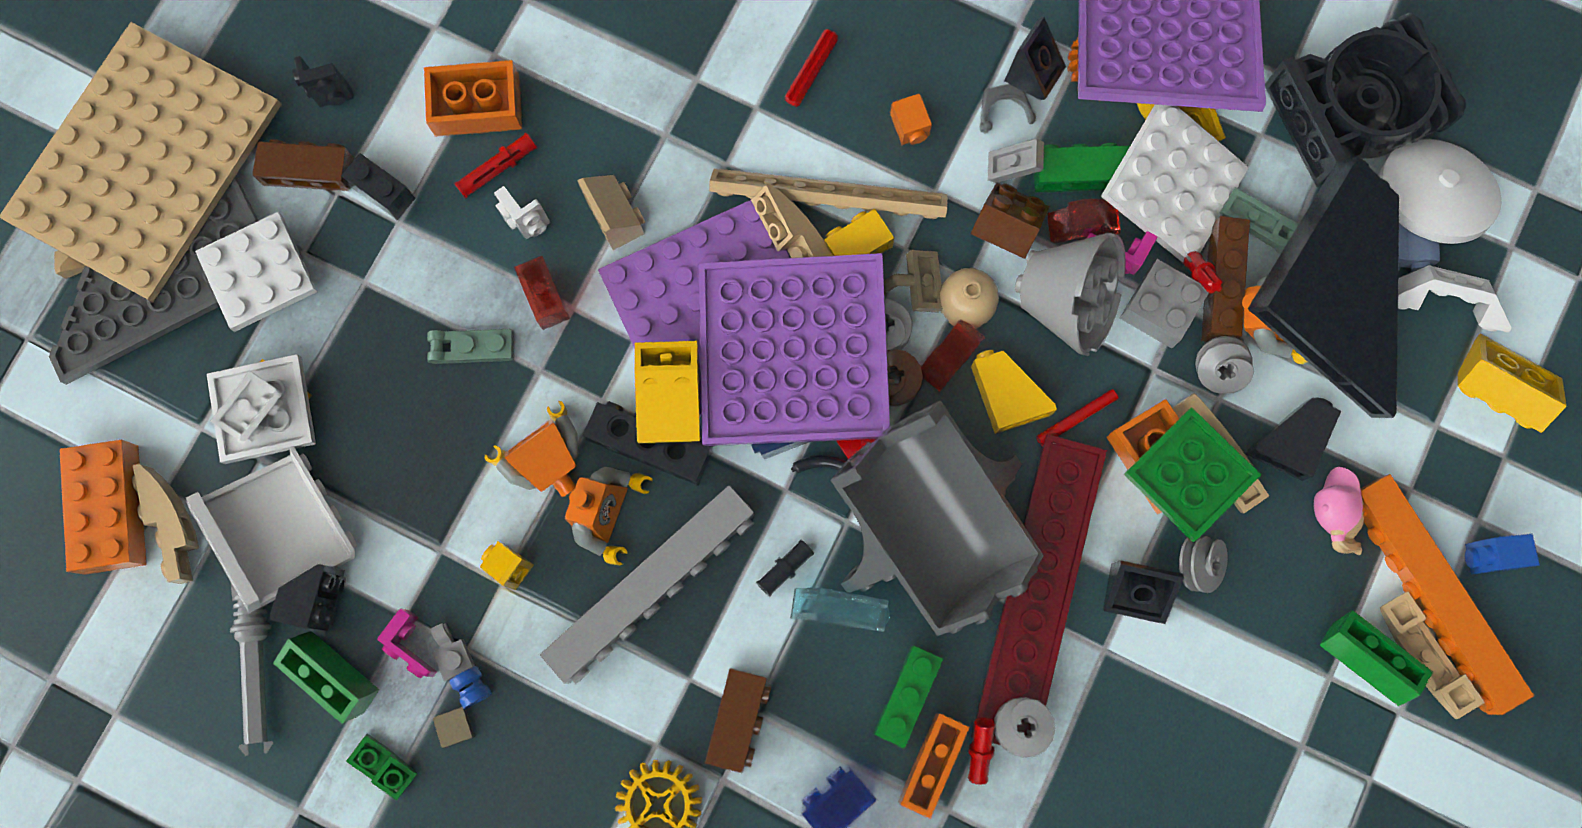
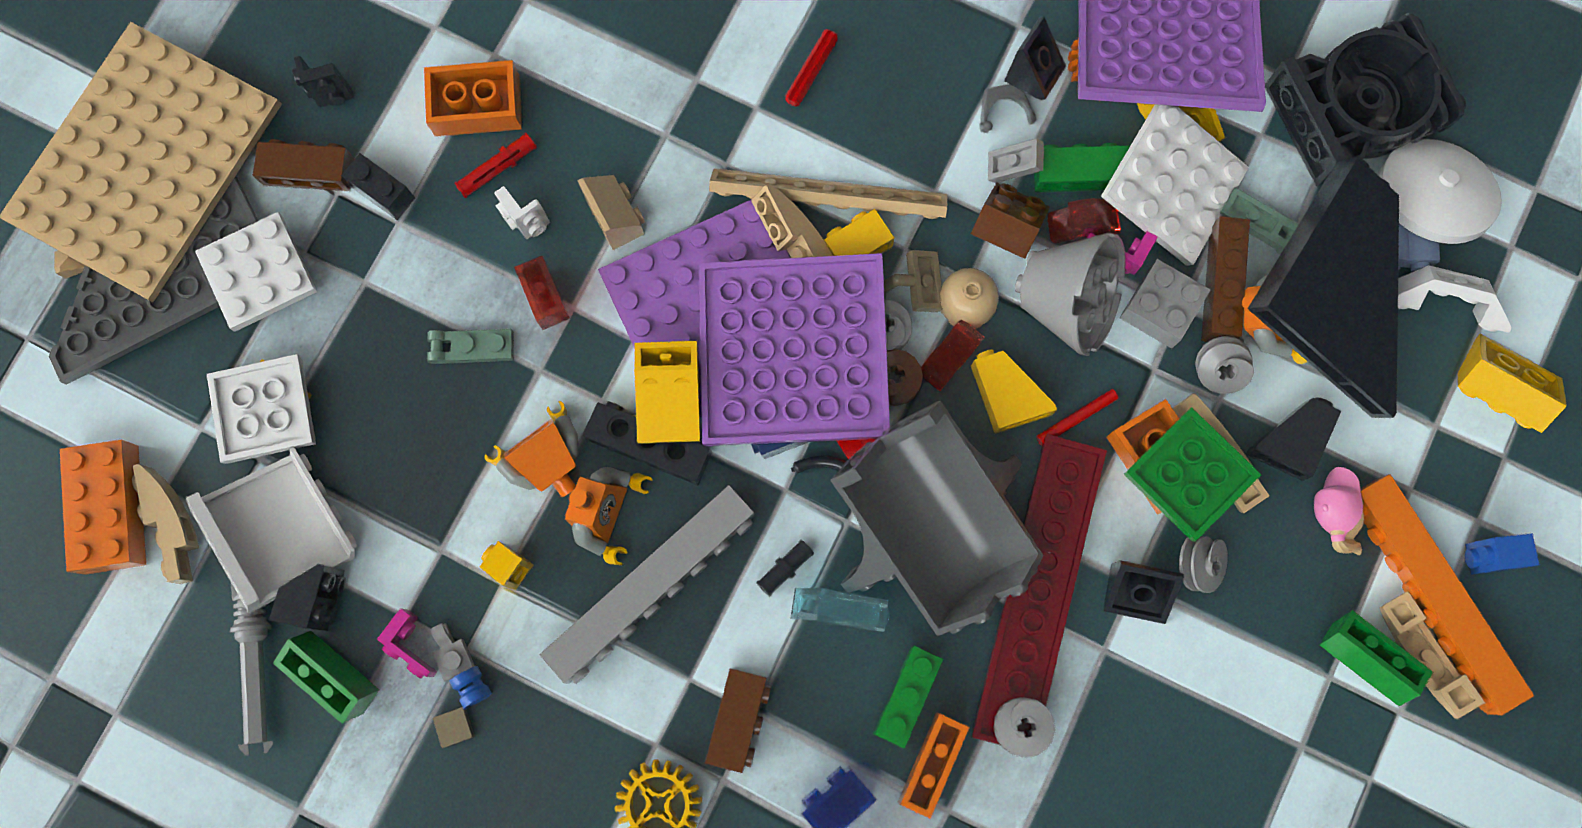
white bracket [210,370,283,444] -> none
green slope [346,733,417,801] -> none
orange brick [890,93,932,145] -> none
red pin [968,717,996,785] -> none
red axle [1183,251,1223,294] -> none

